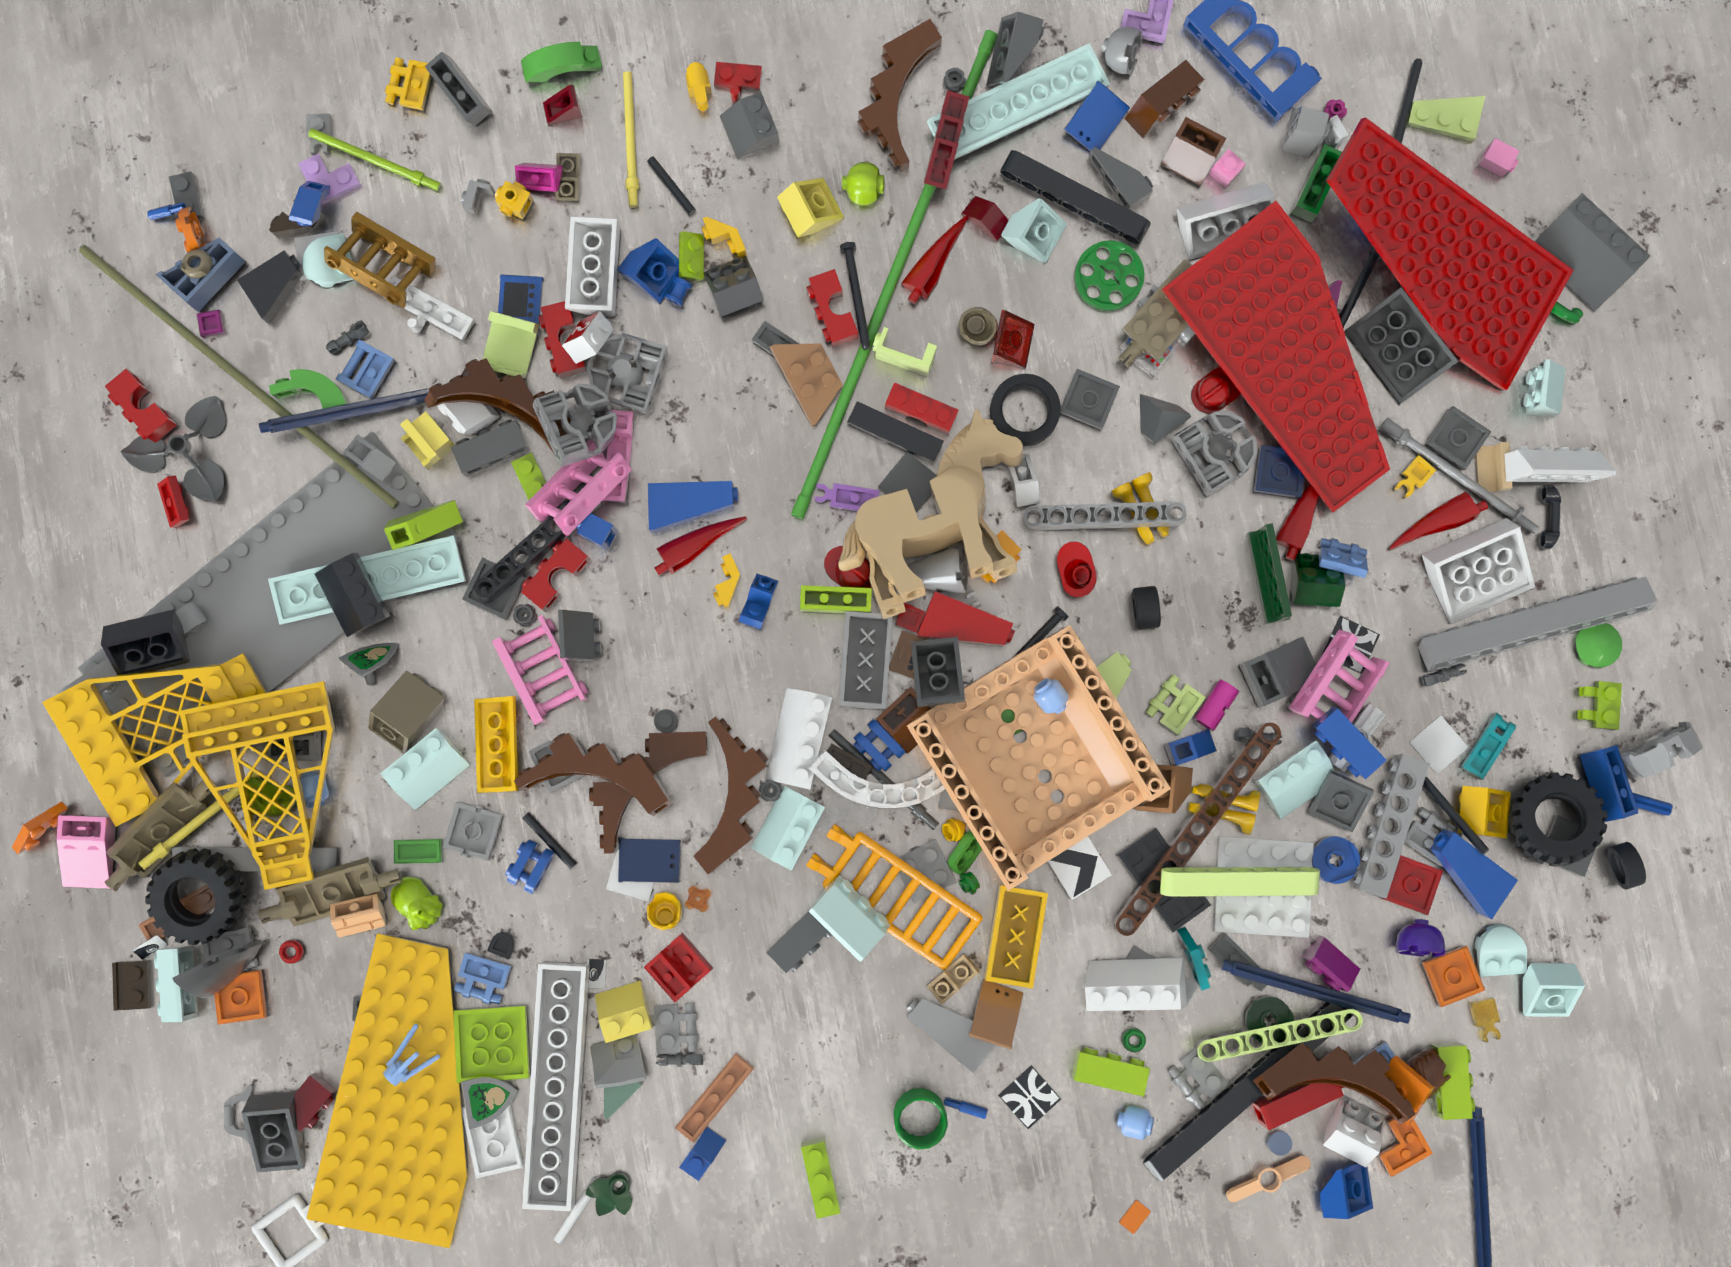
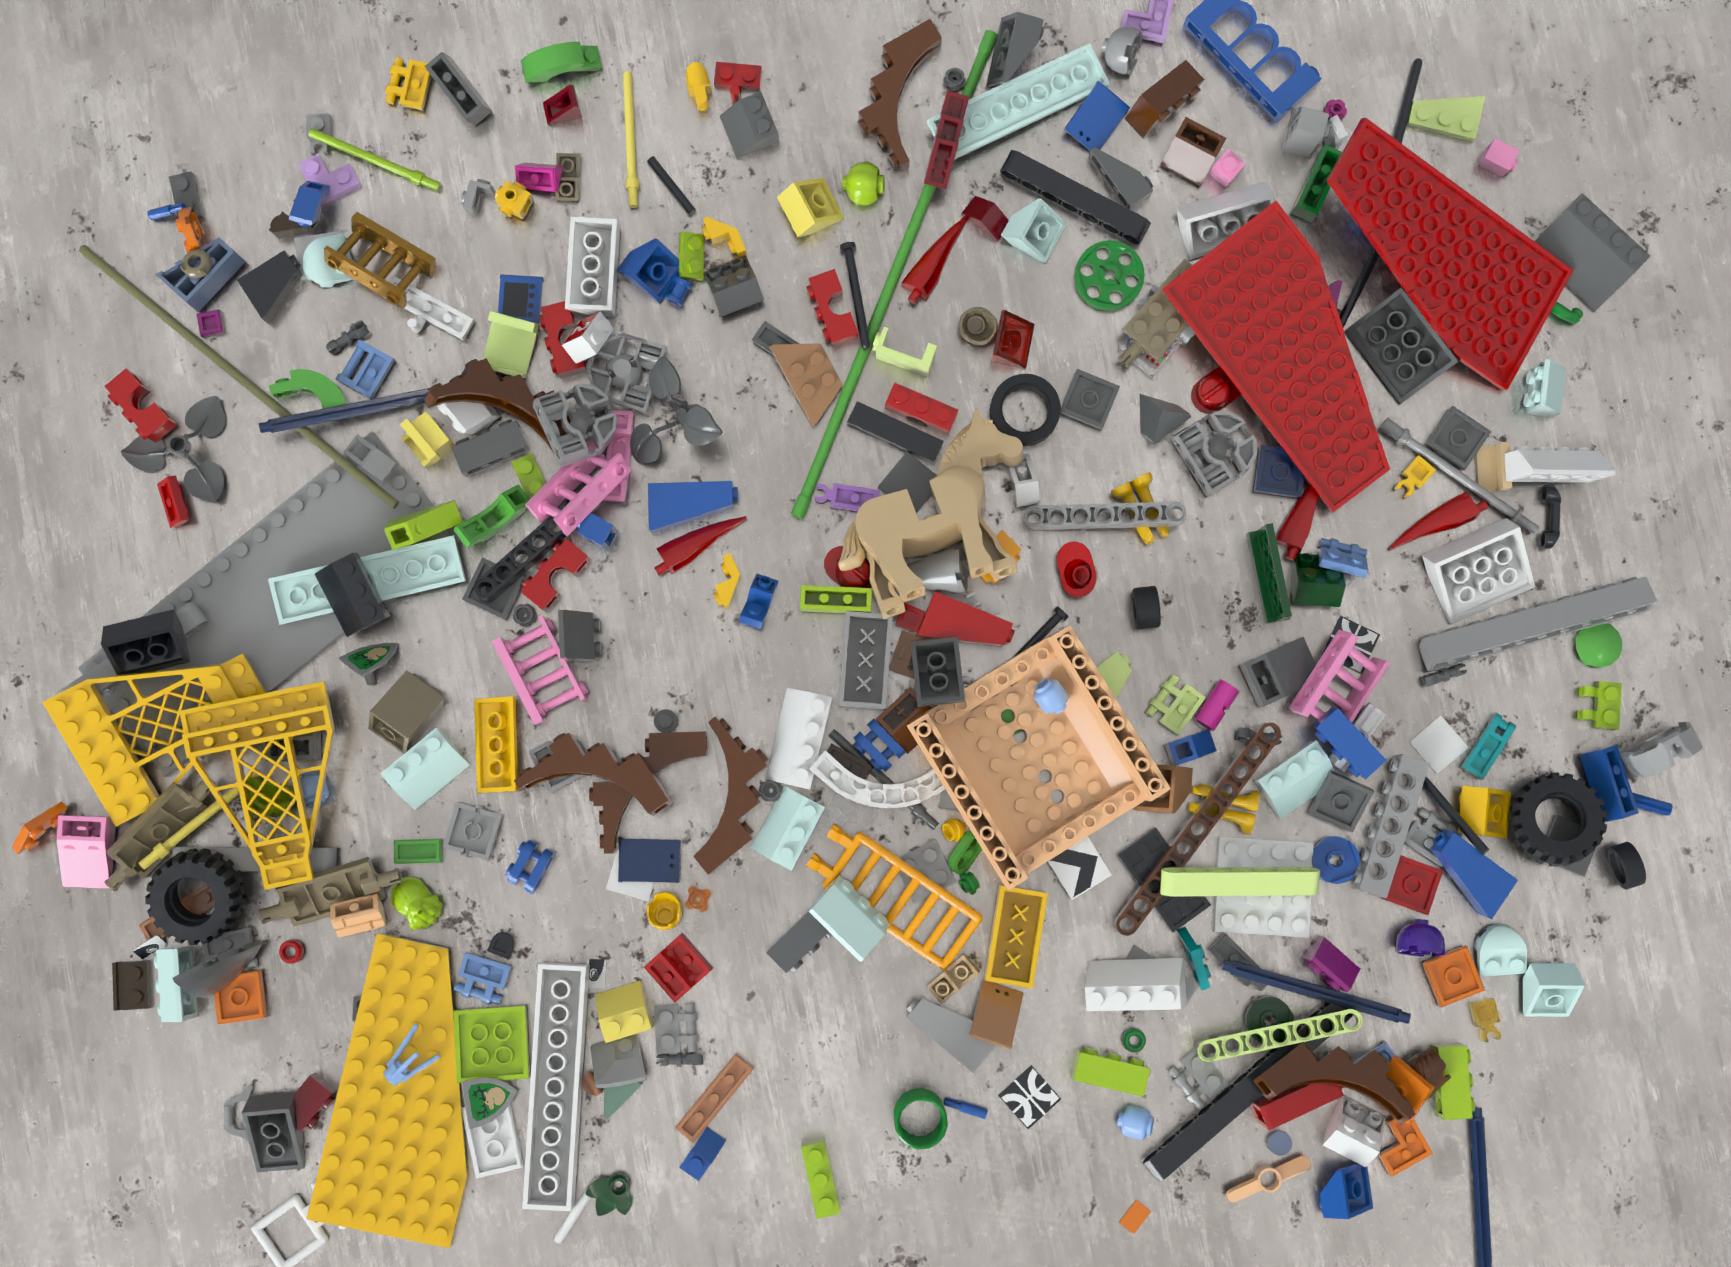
black bar [522,812,577,870] -> none
none -> bright green arch [453,484,530,548]
none -> nougat plate [582,1071,604,1097]
none -> dark grey plant [630,356,723,463]

